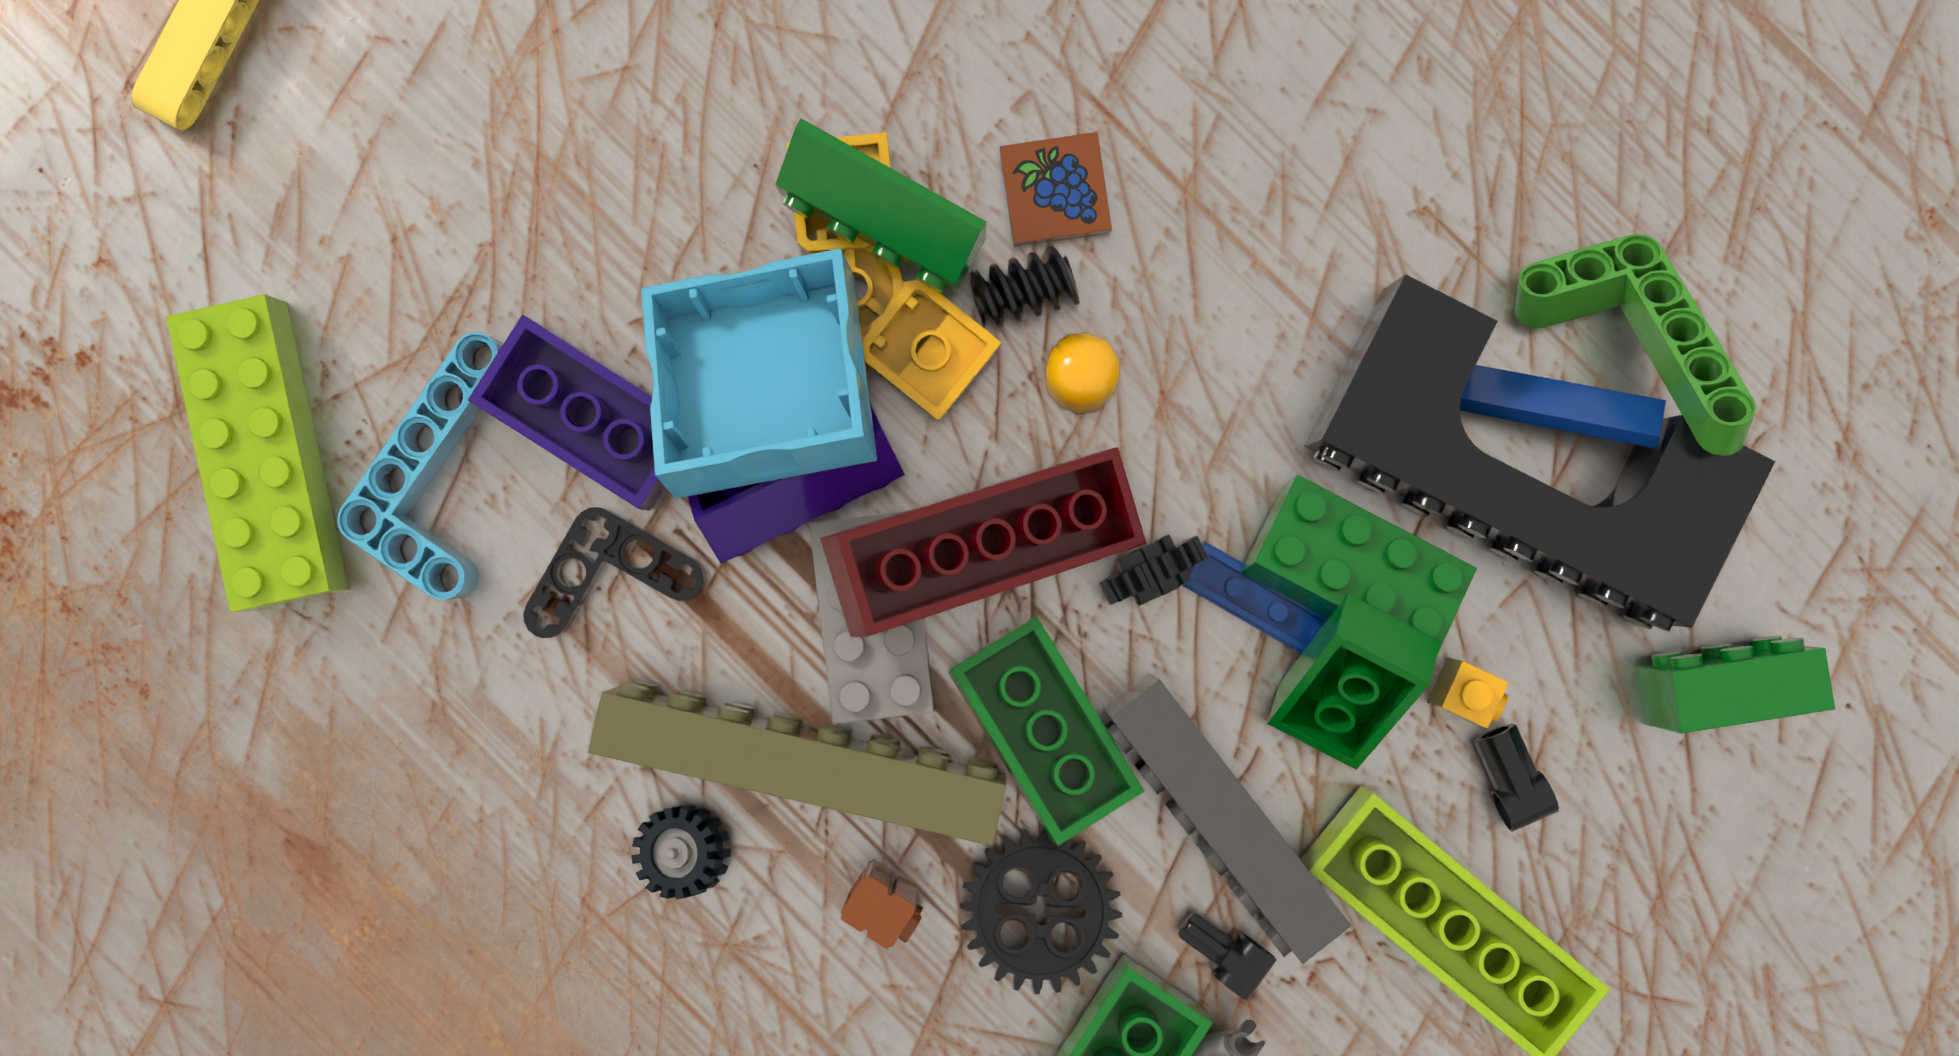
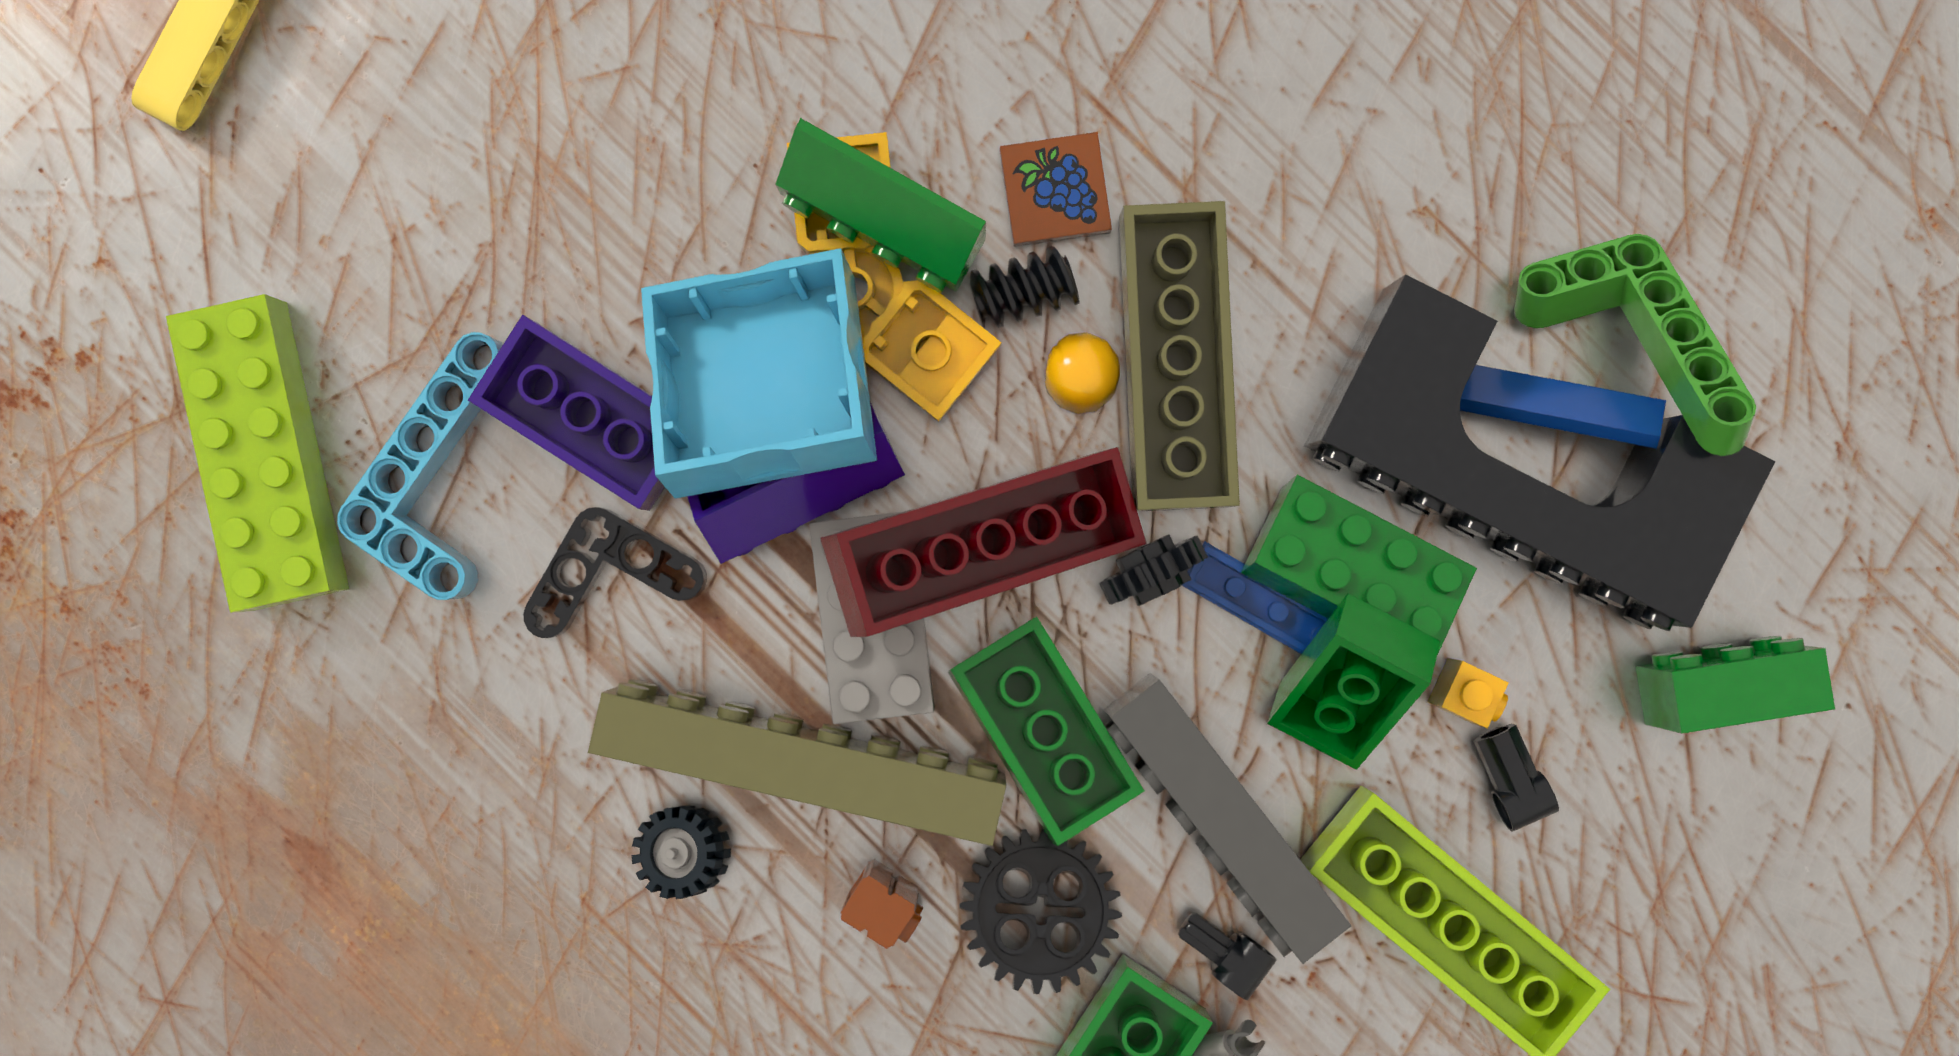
none -> olive brick [1119,201,1240,511]

